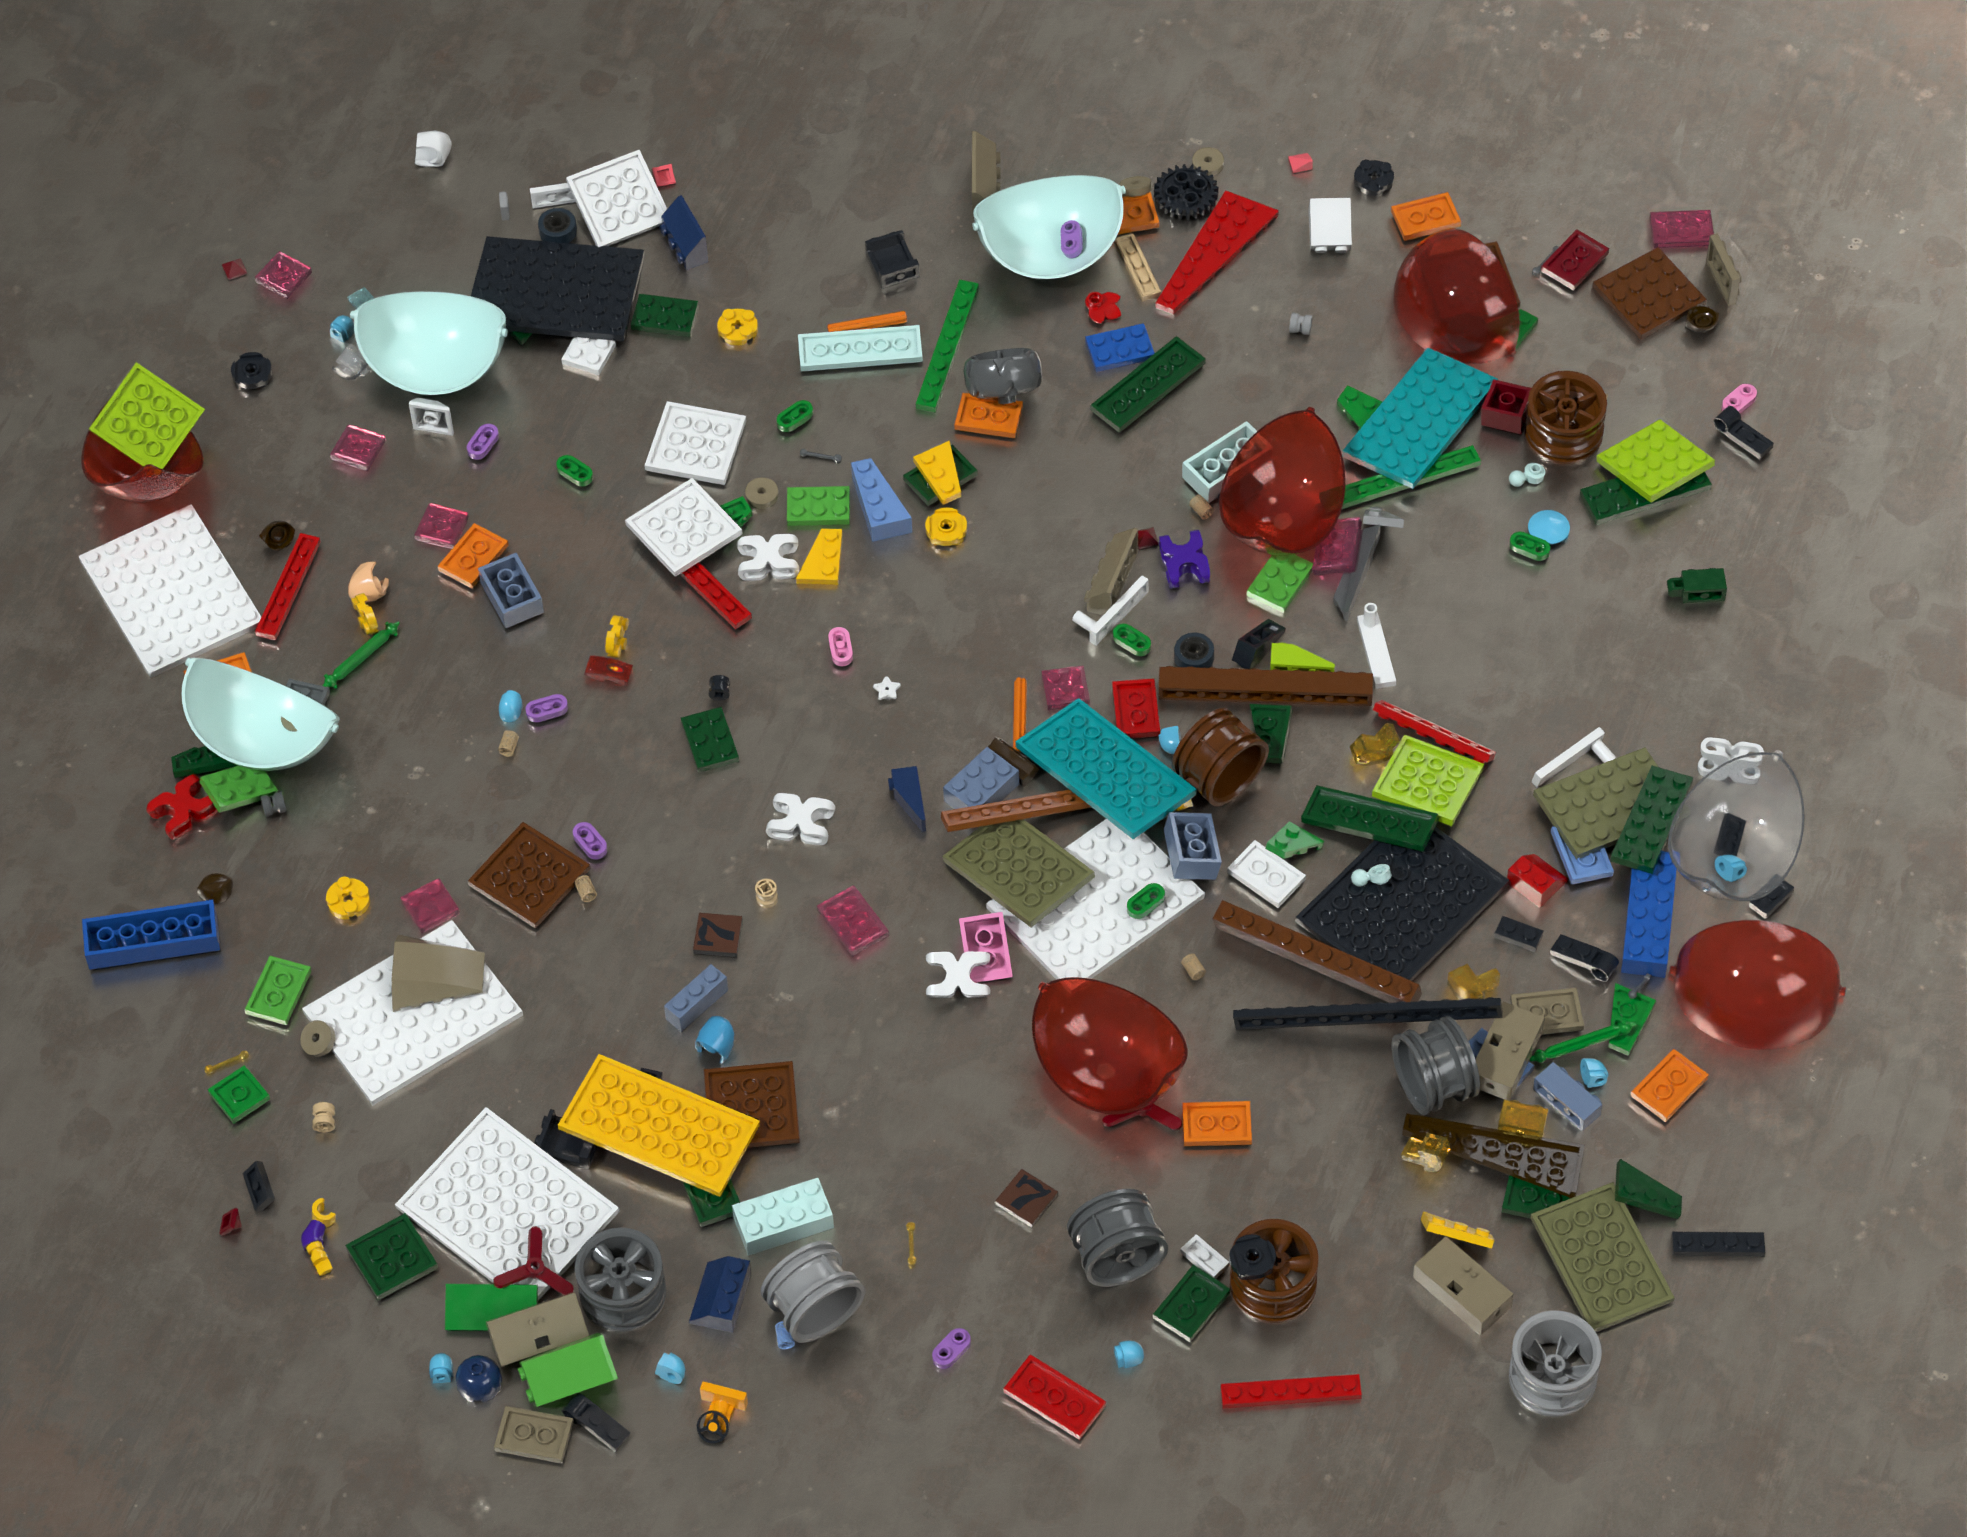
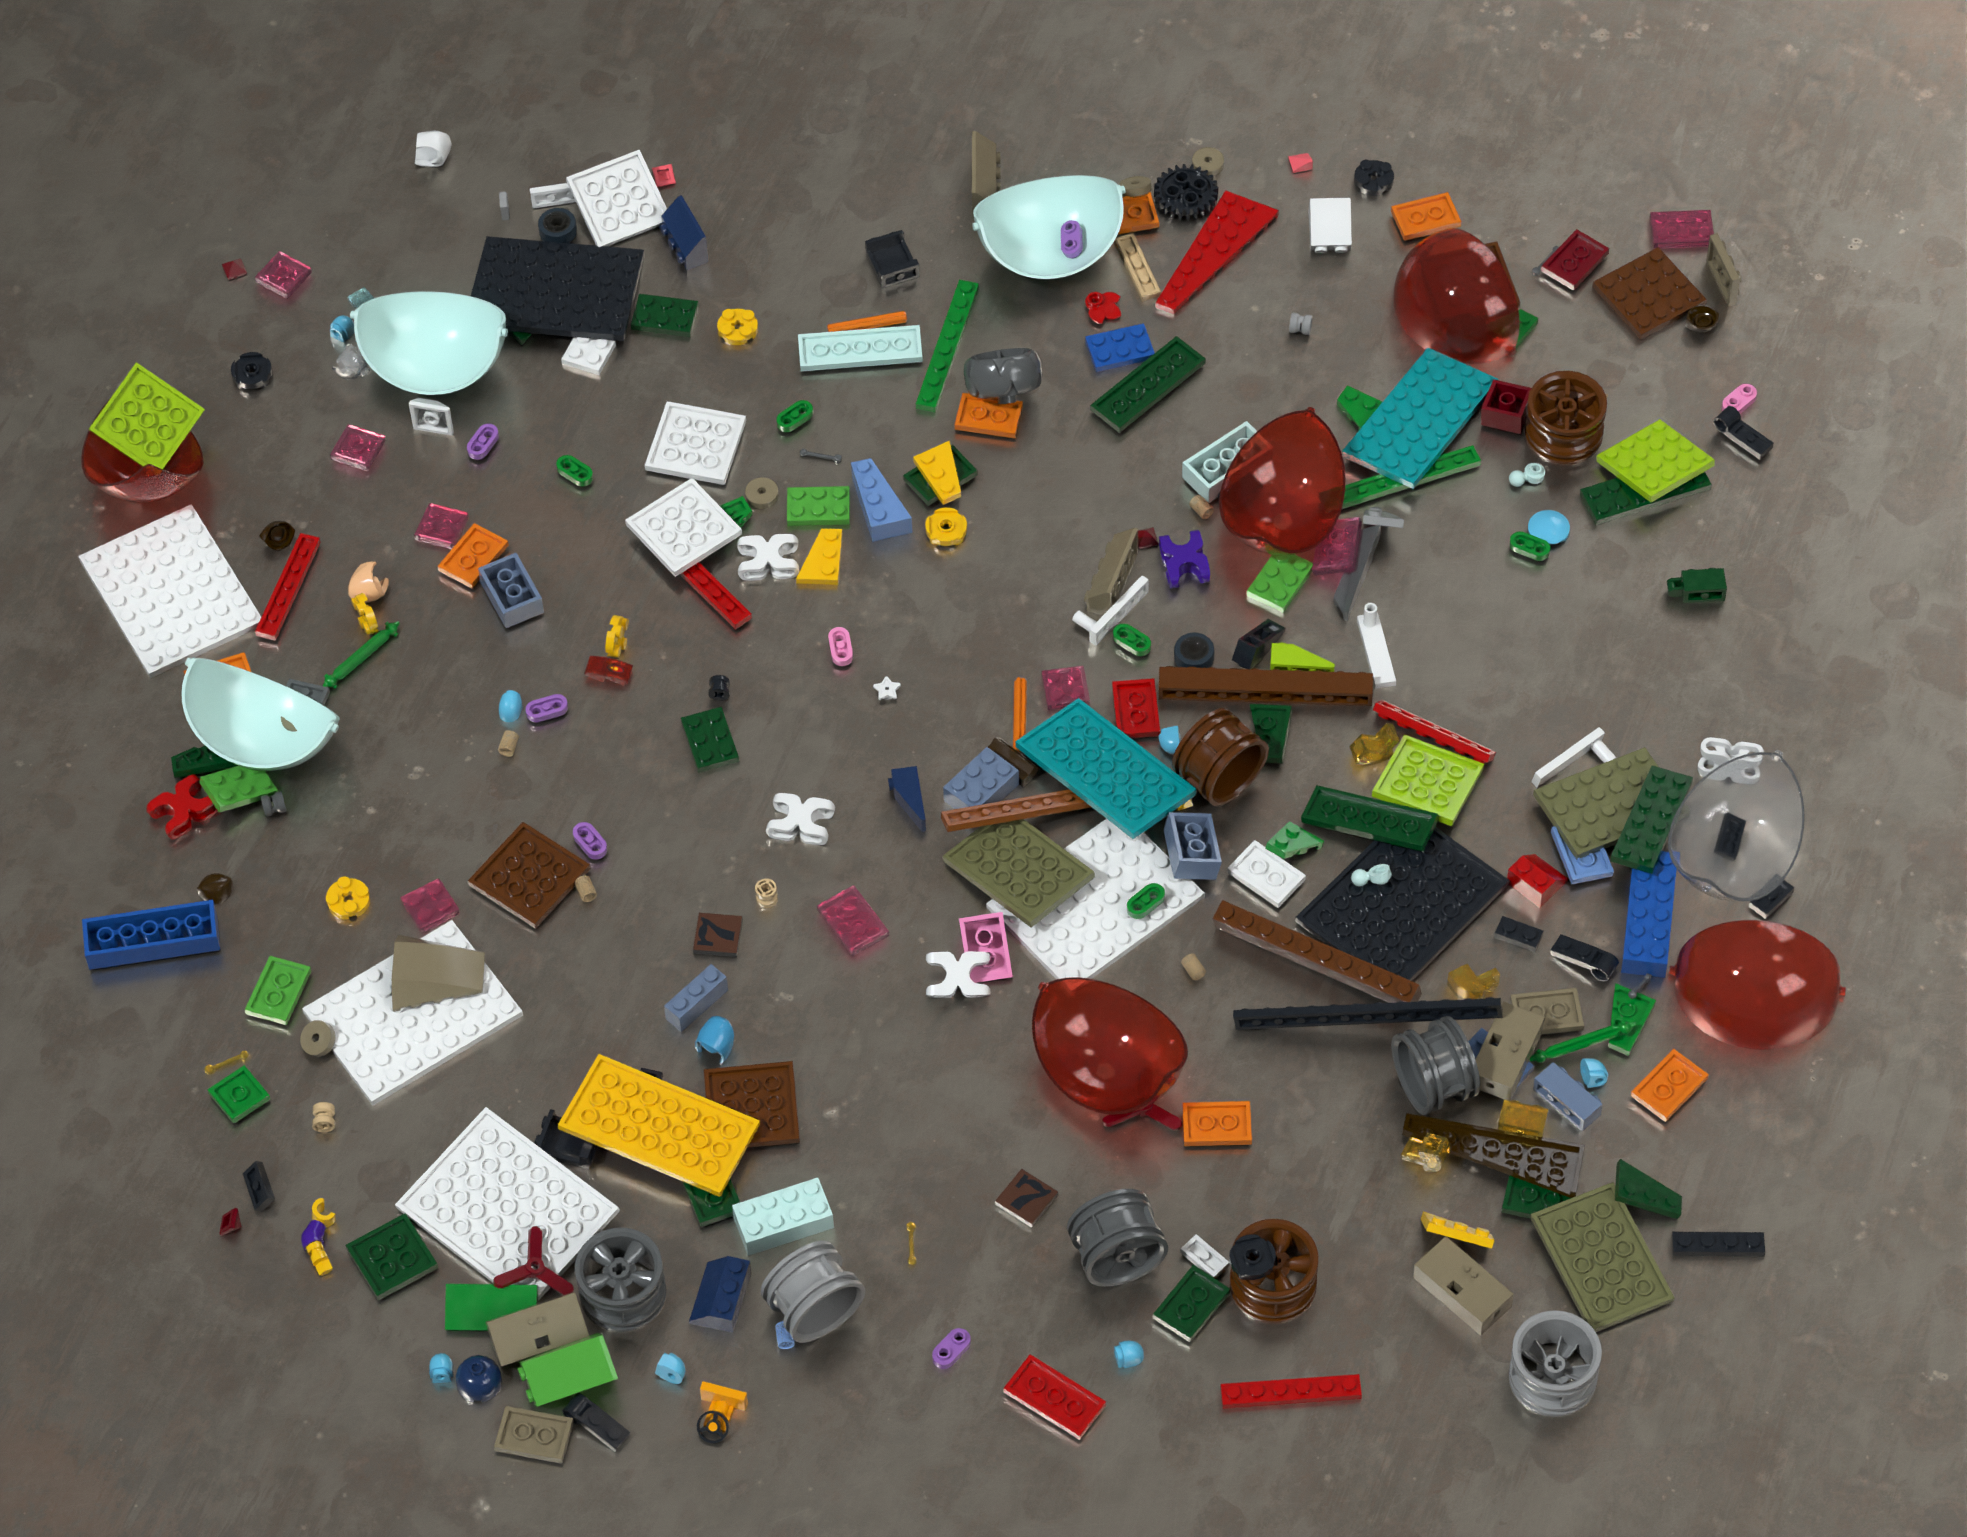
medium azure piece [1715,855,1747,882] -> none

